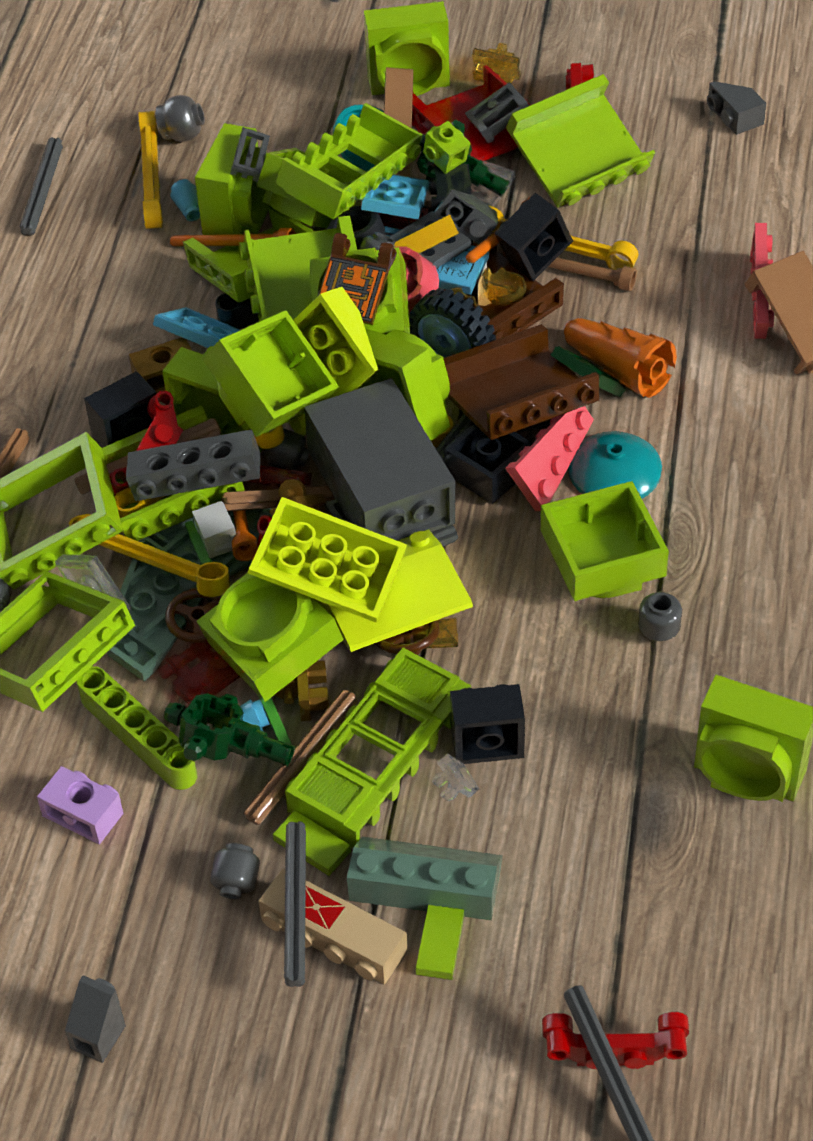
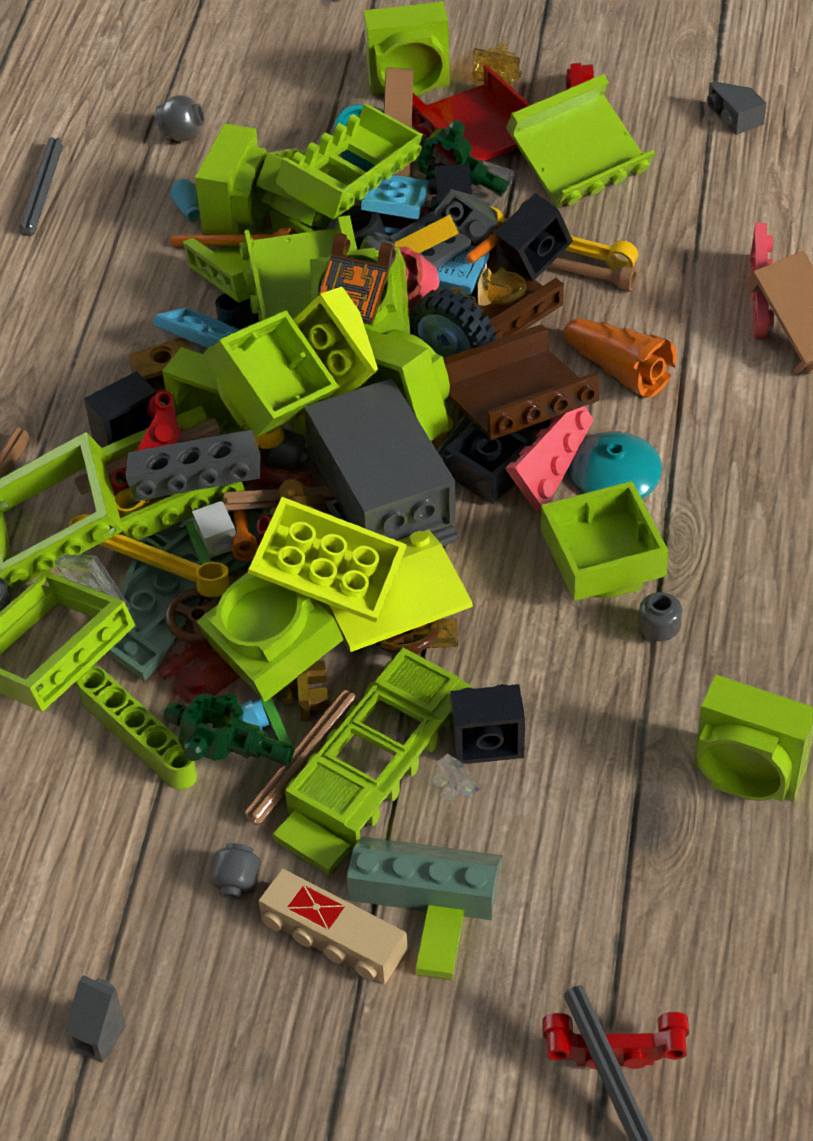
lavender brick [37,766,123,845] -> none
yellow piece [138,111,163,229] -> none
dark grey tile [230,127,270,182] -> none
dark grey axle [284,821,306,987] -> none
lime brick [423,121,471,174] -> none
dark grey plate [465,82,530,144] -> none
dark green tile [551,346,626,397] -> none

